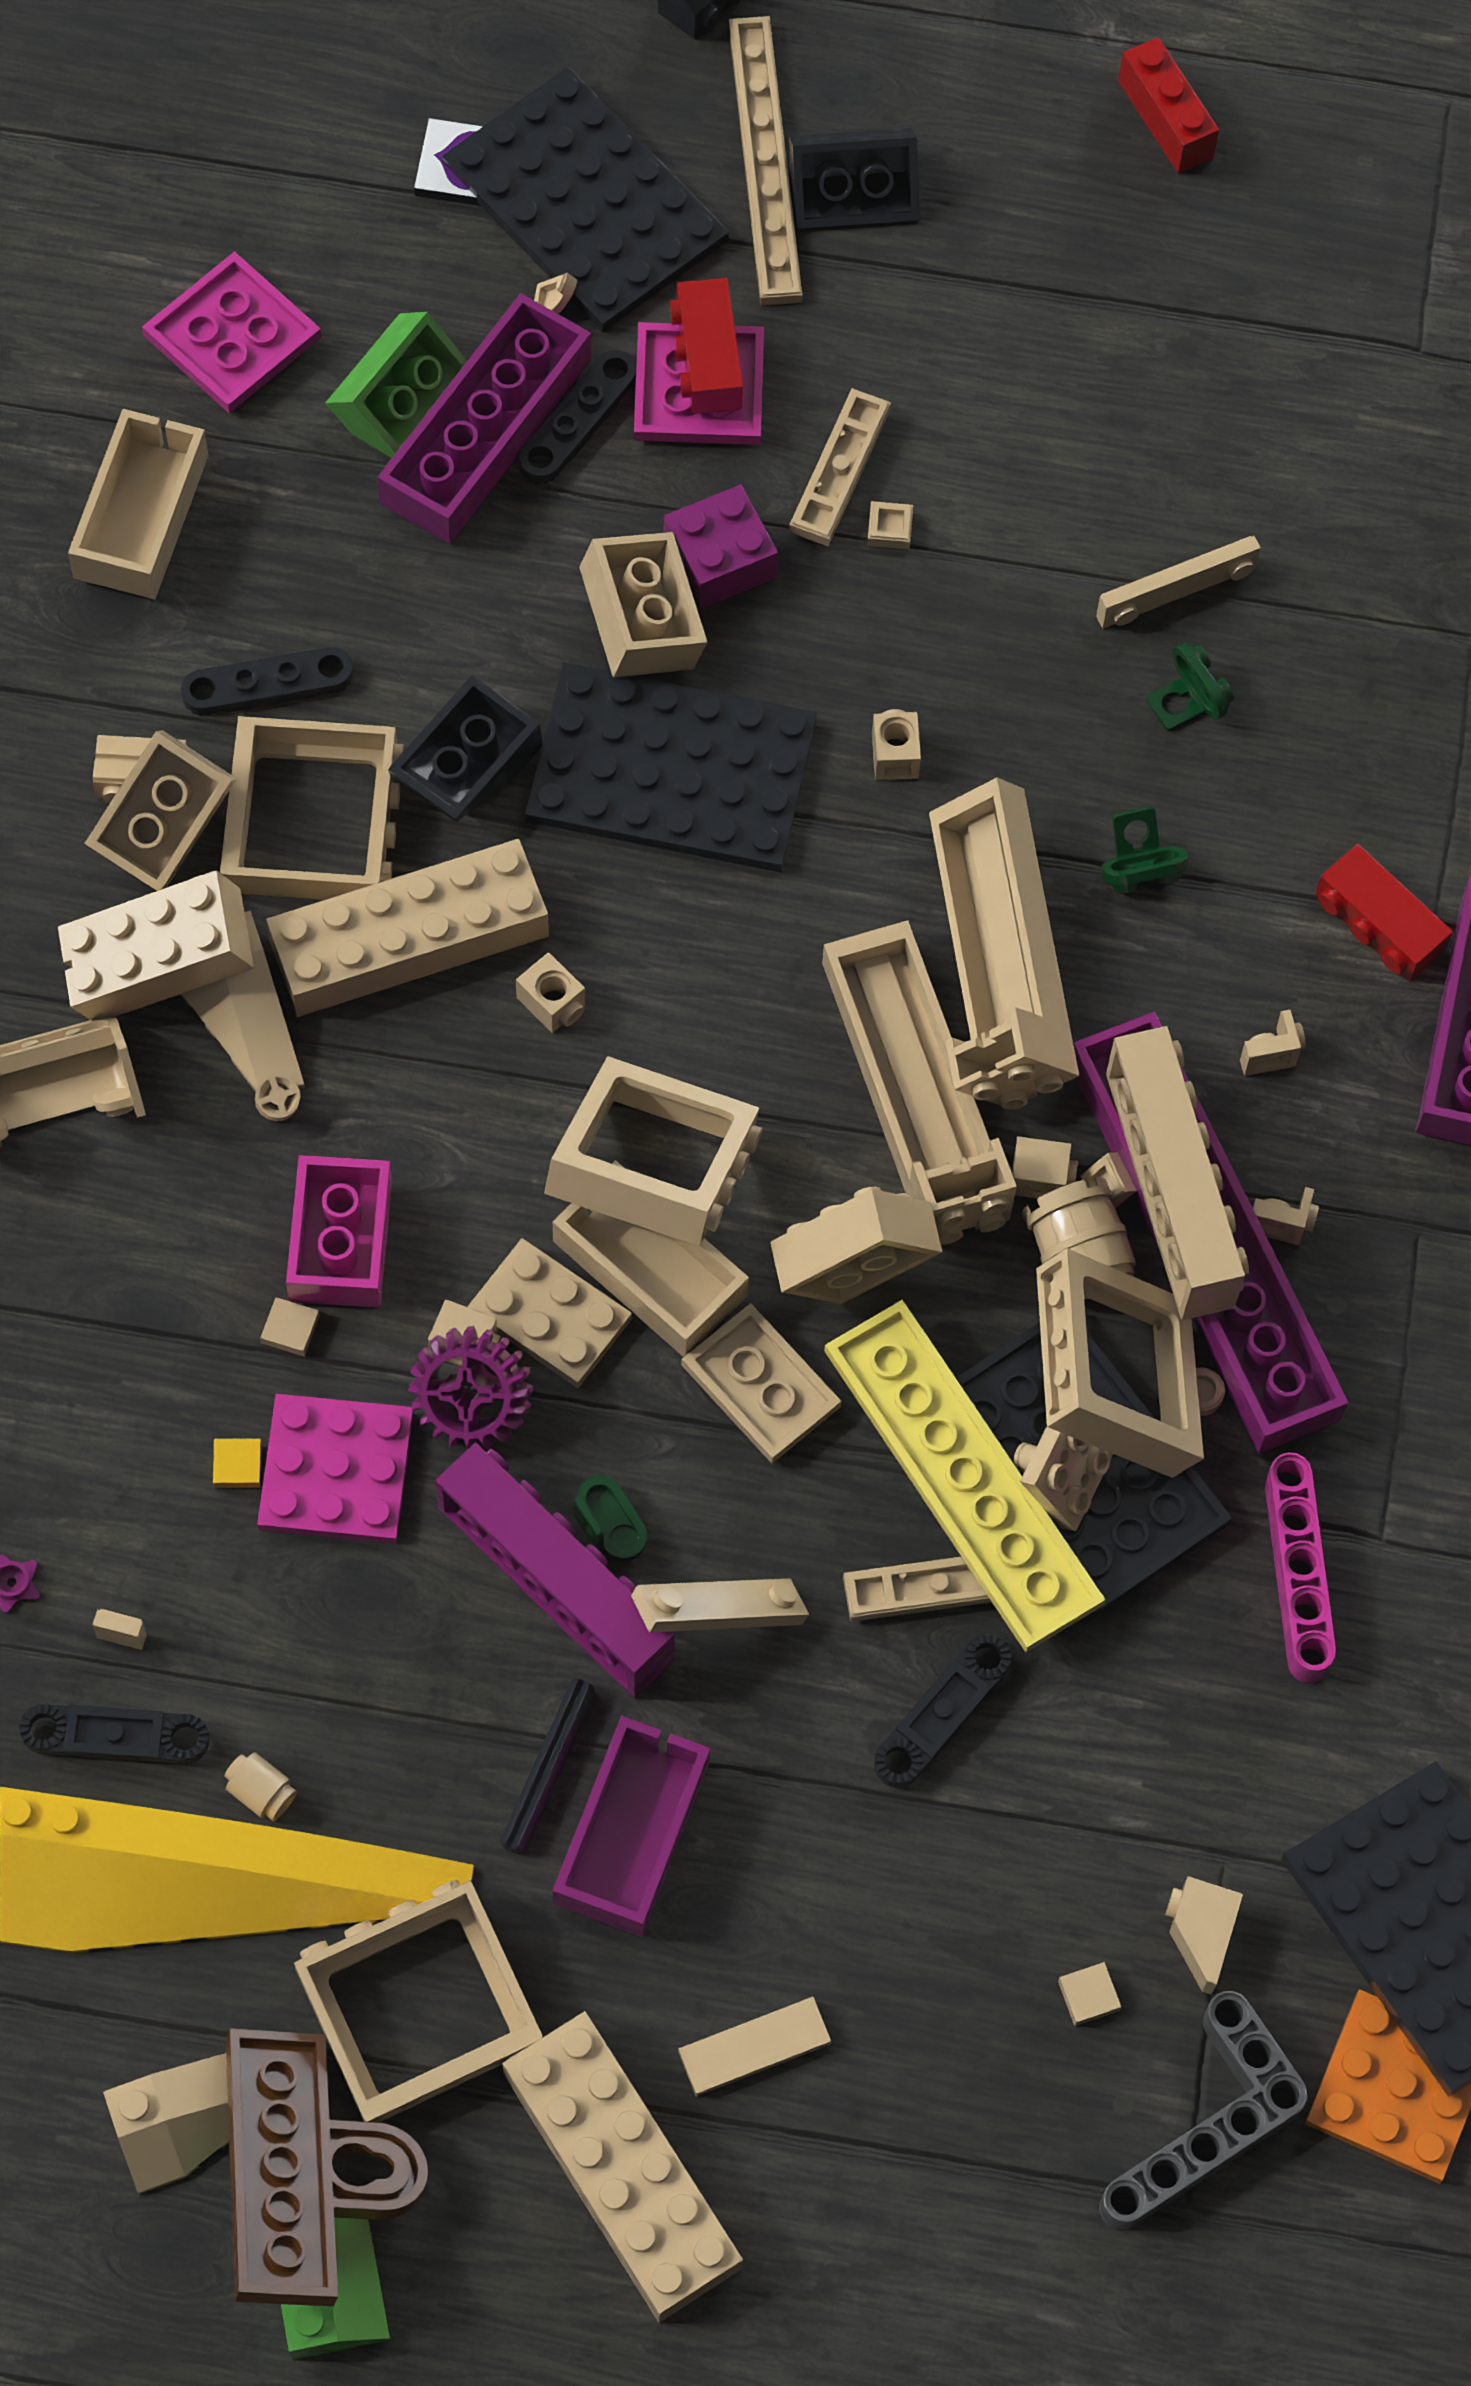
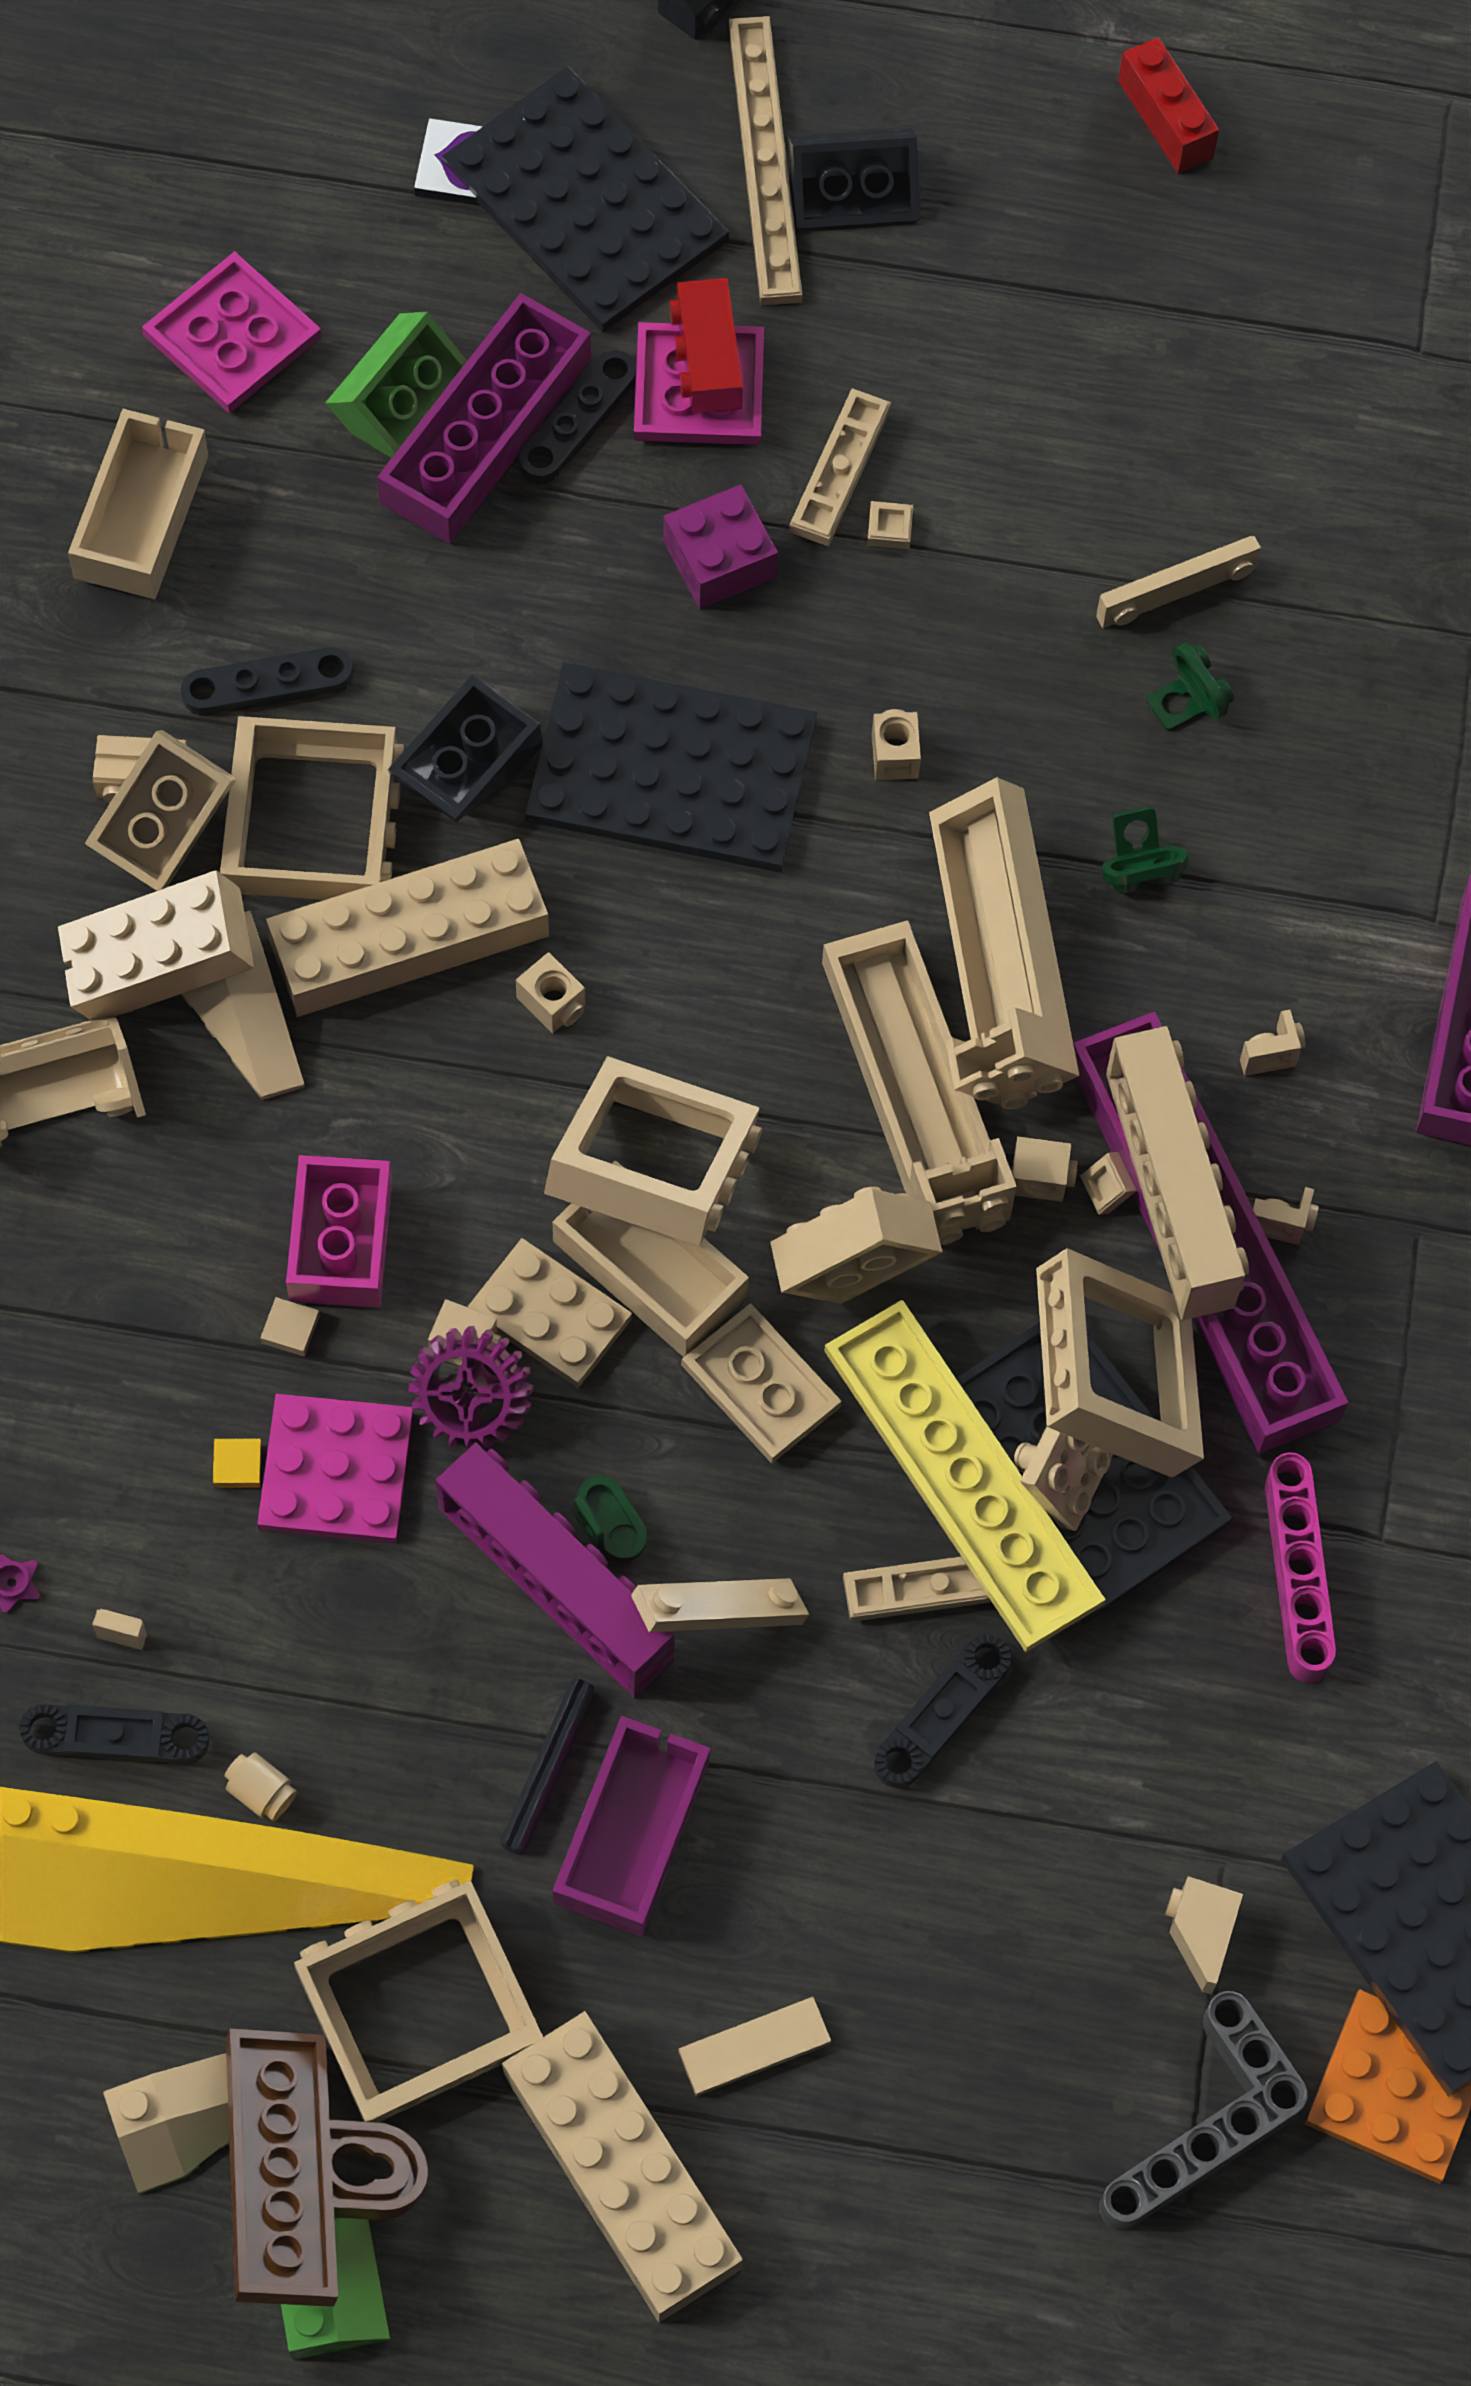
tan wheel [255,1074,301,1122] -> none
tan tile [534,273,577,314] -> none
tan brick [579,532,707,677] -> none
tan piece [1022,1177,1136,1300] -> none
tan tile [1058,1962,1121,2026] -> none
tan tile [1196,1368,1225,1416] -> none
red brick [1315,843,1453,982] -> none

